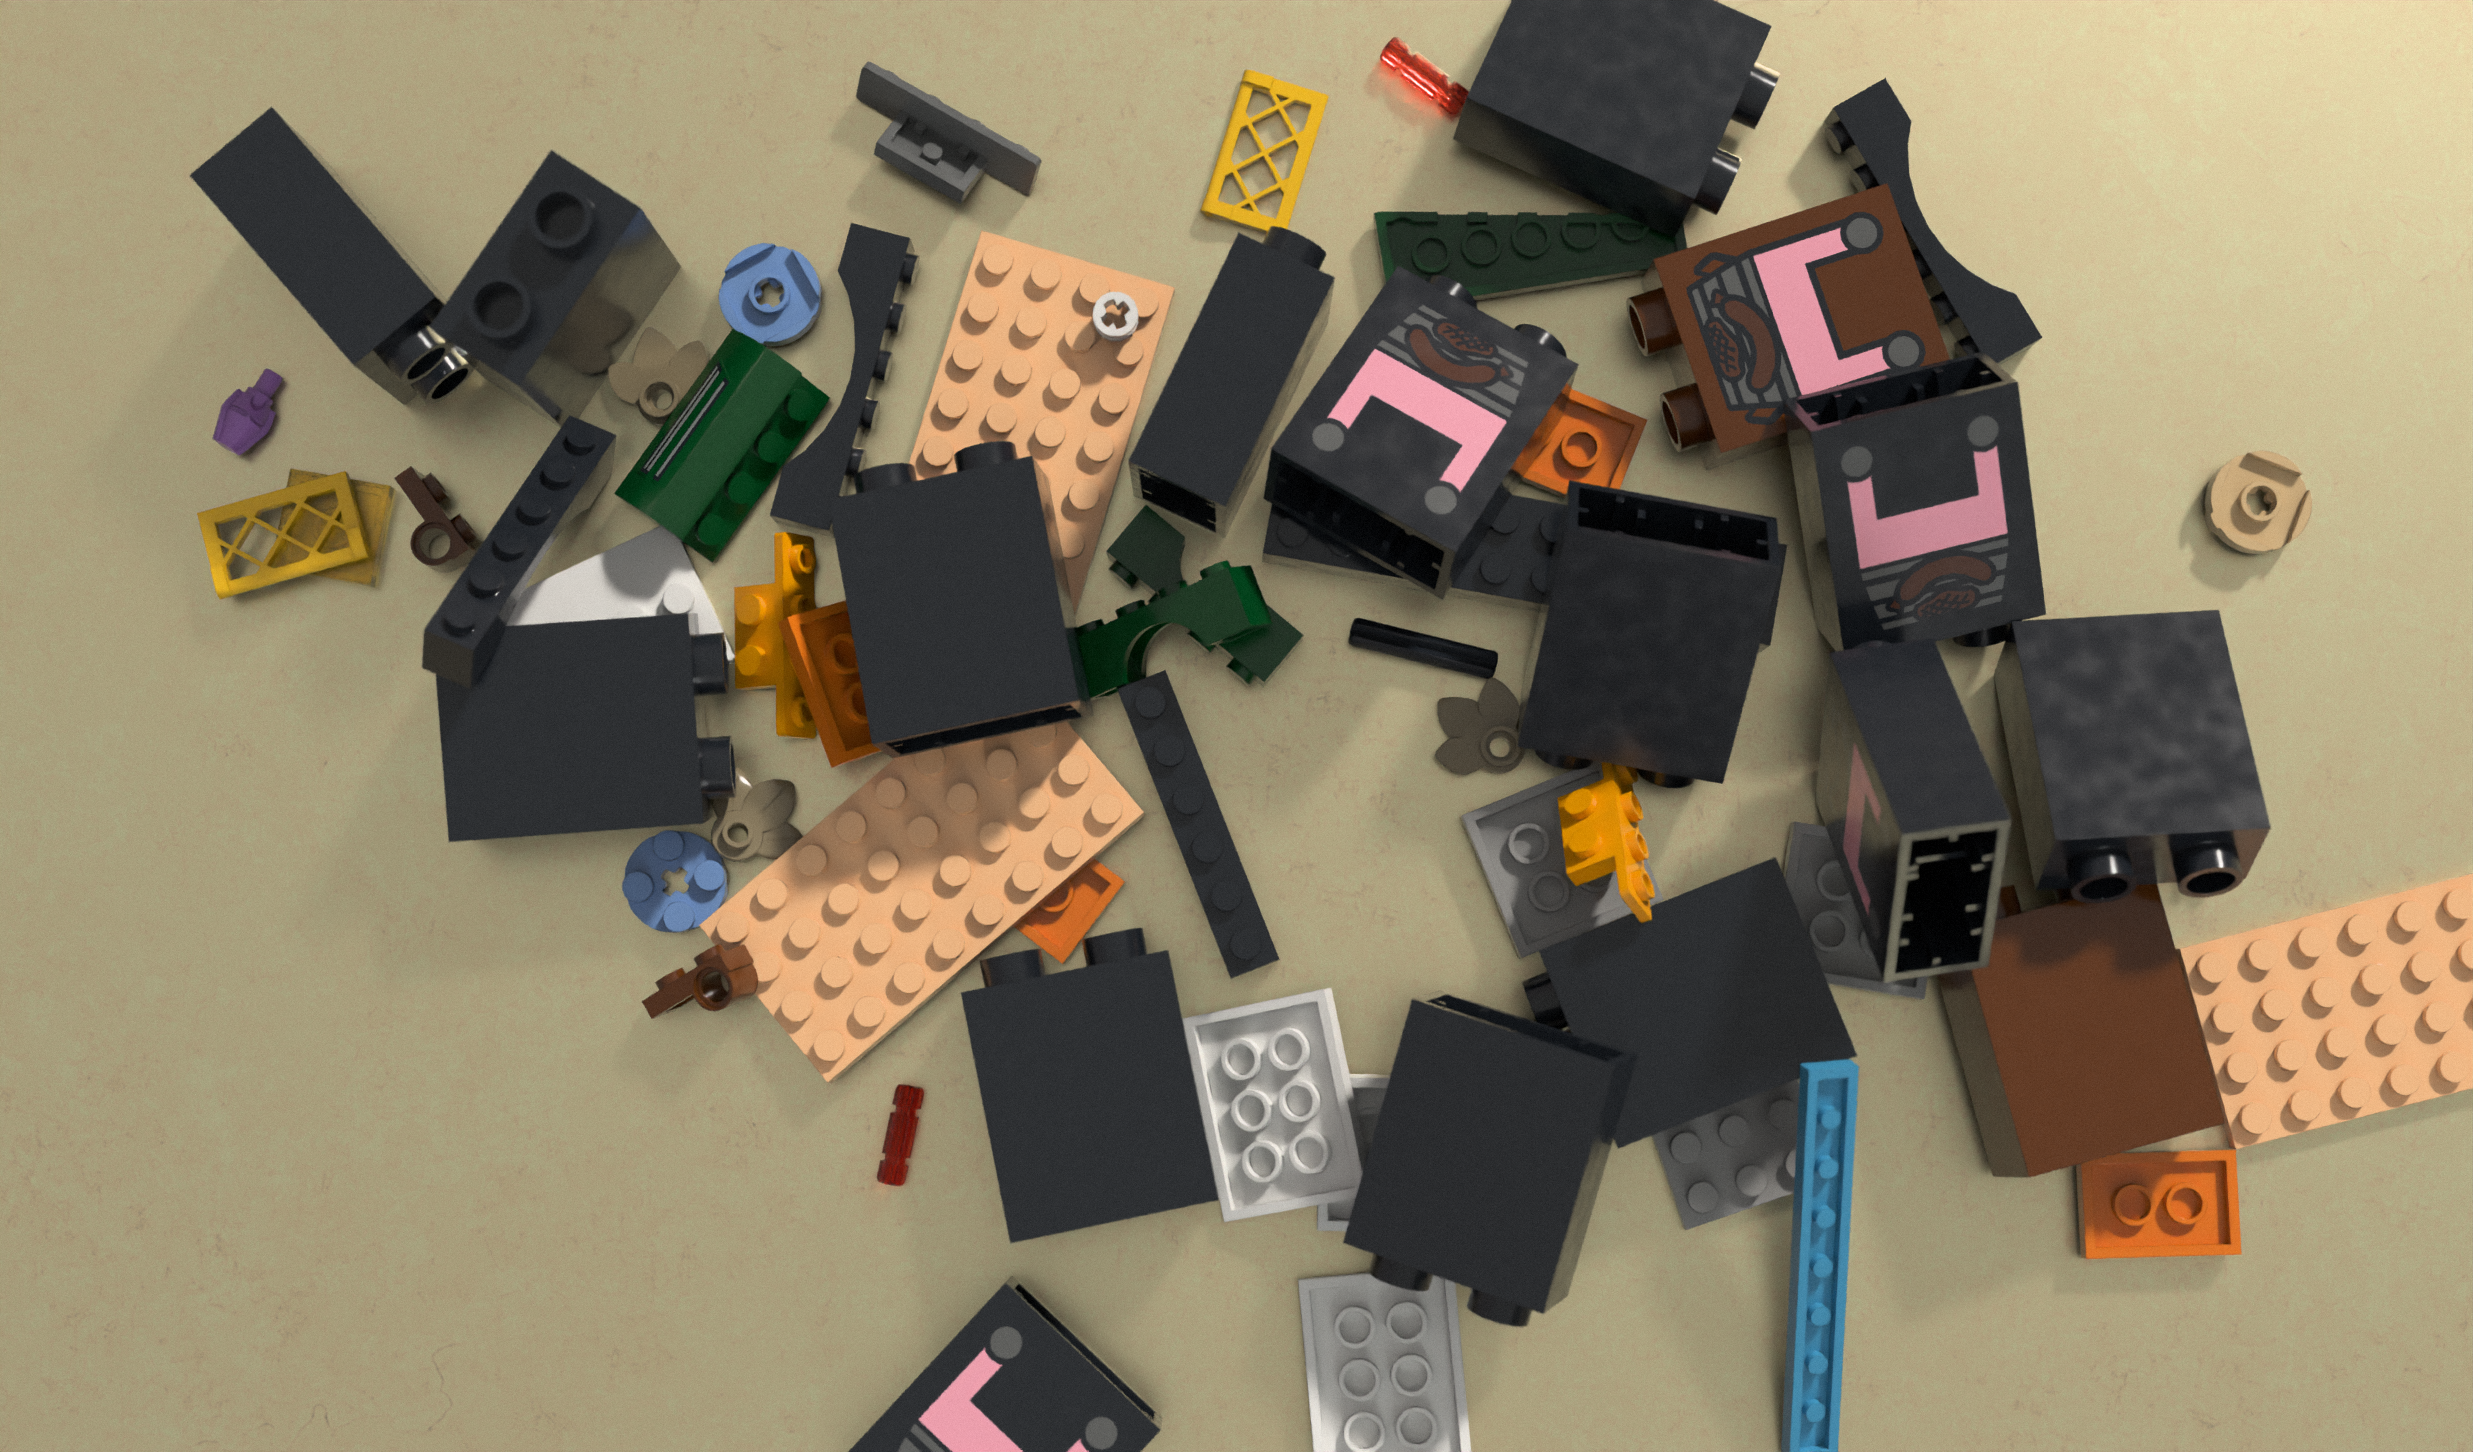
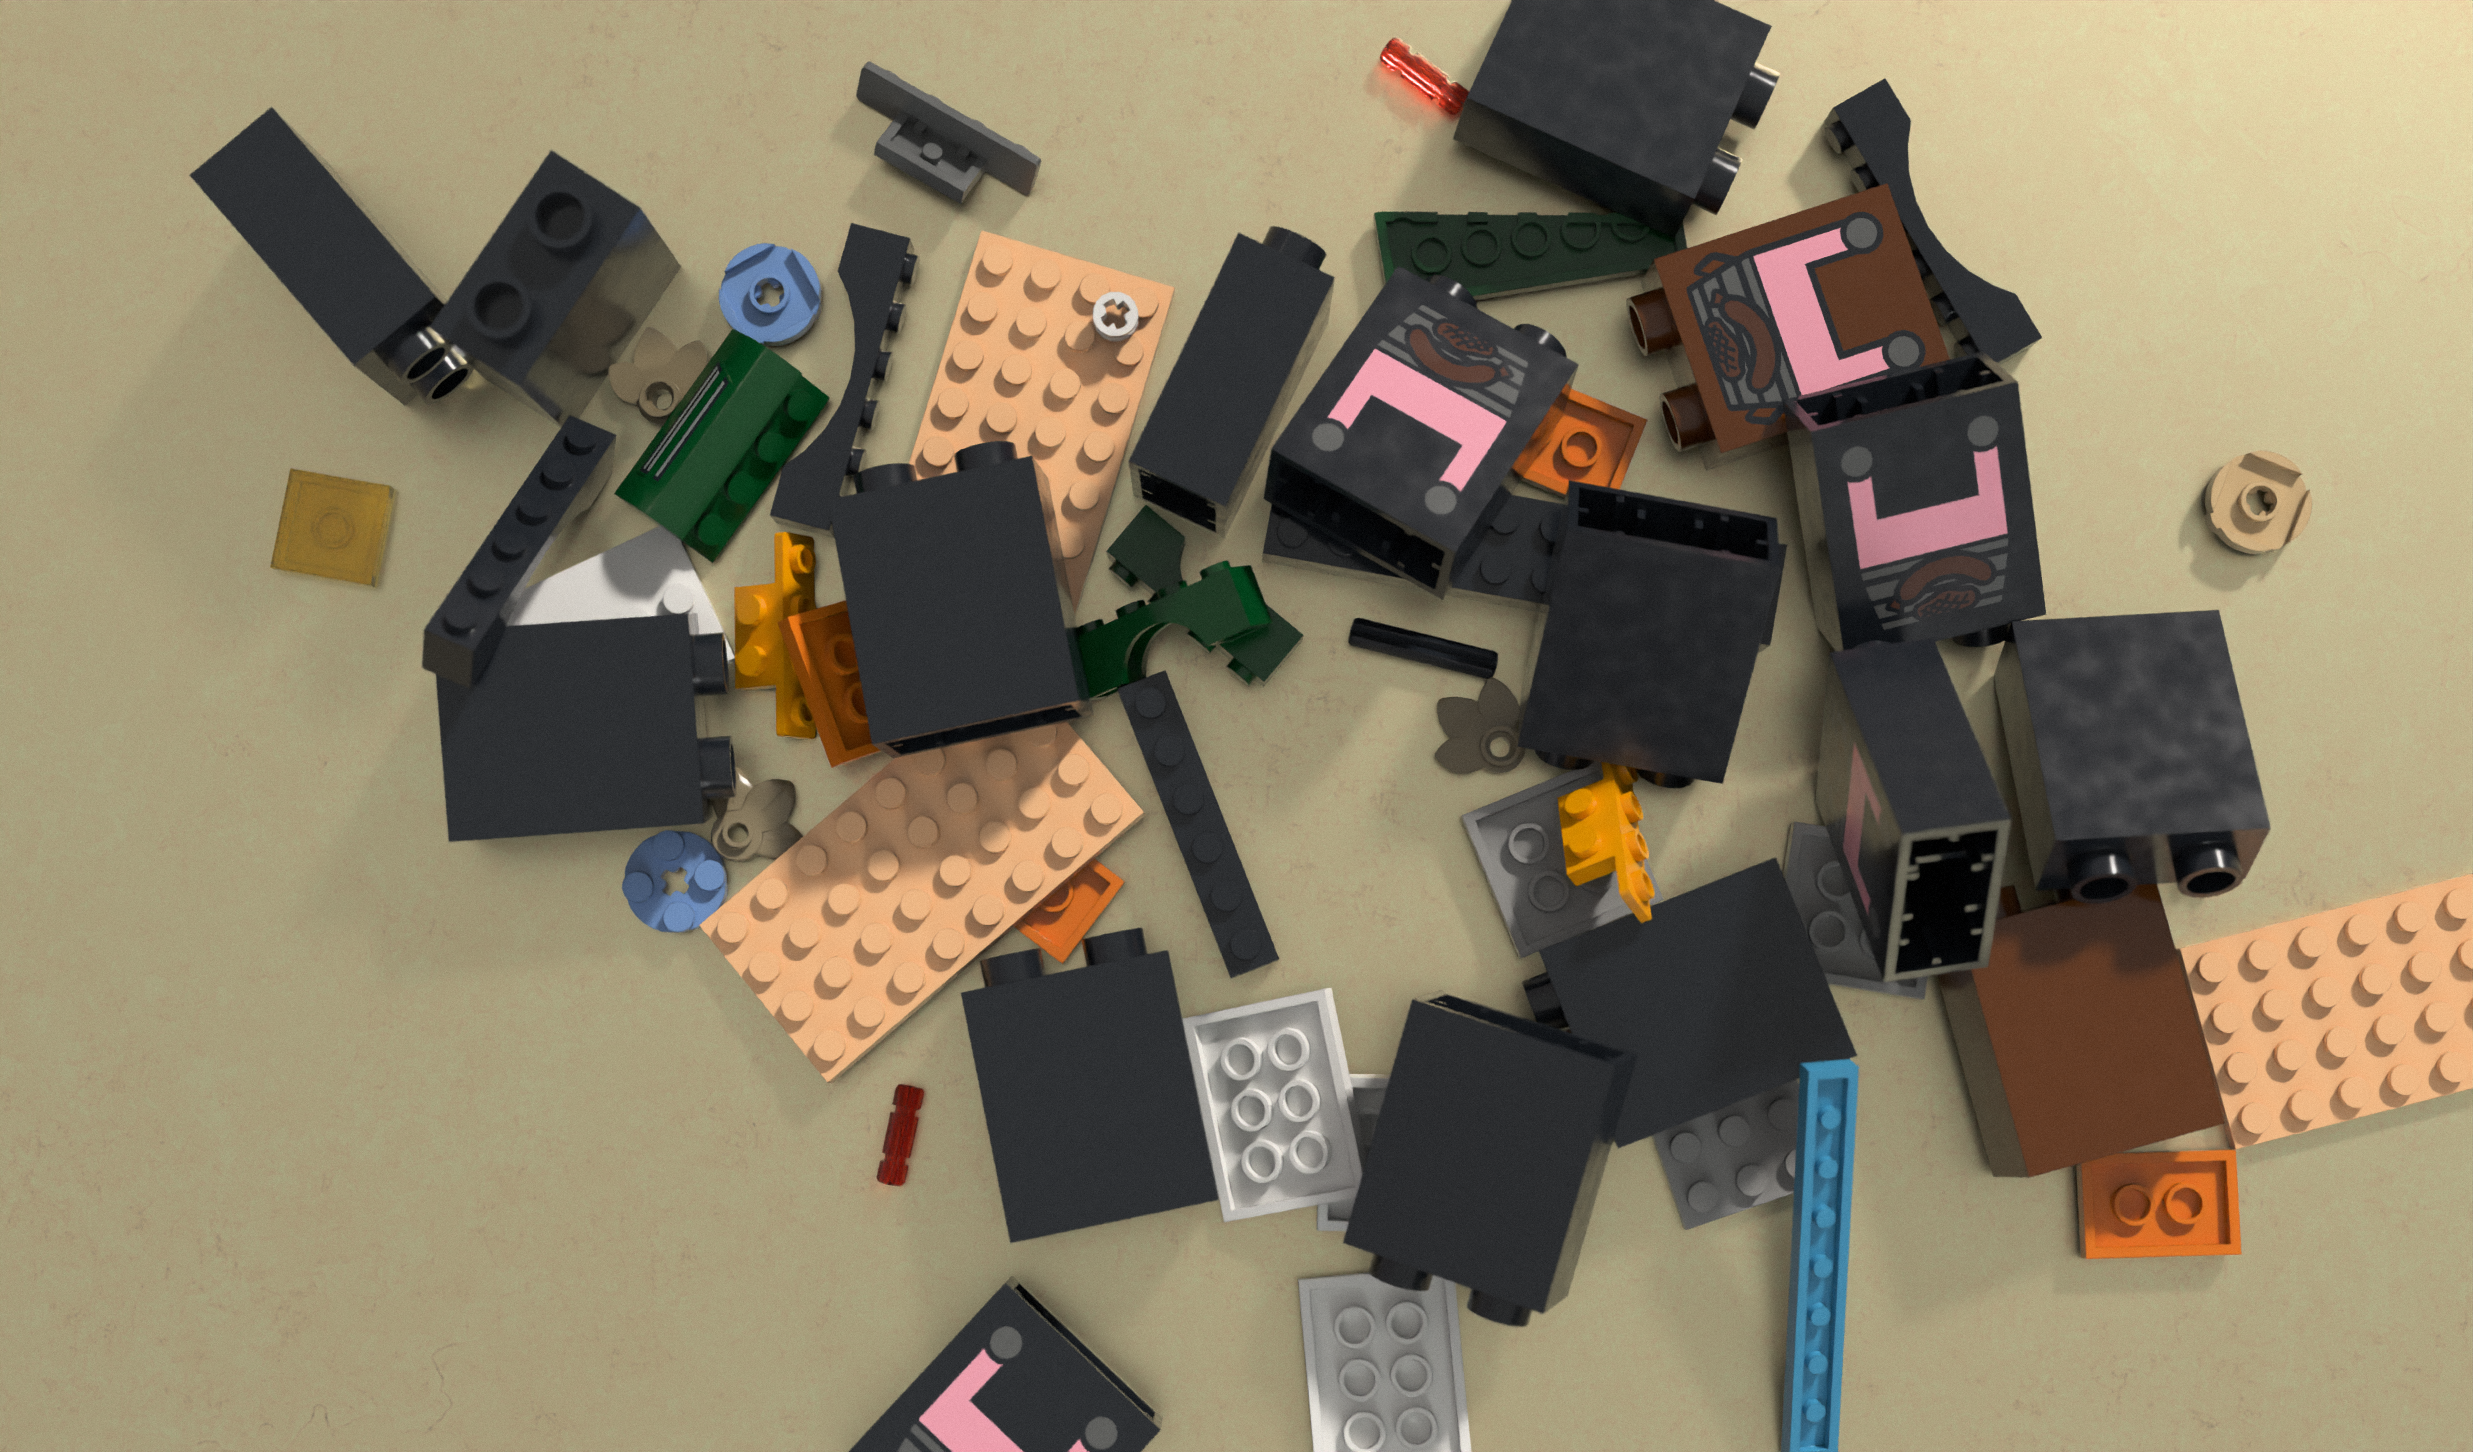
yellow window [197,471,370,600] -> none
medium lavender piece [212,368,283,456] -> none
reddish brown plate [395,466,478,573] -> none
reddish brown plate [642,944,758,1019] -> none
yellow window [1200,70,1329,234] -> none

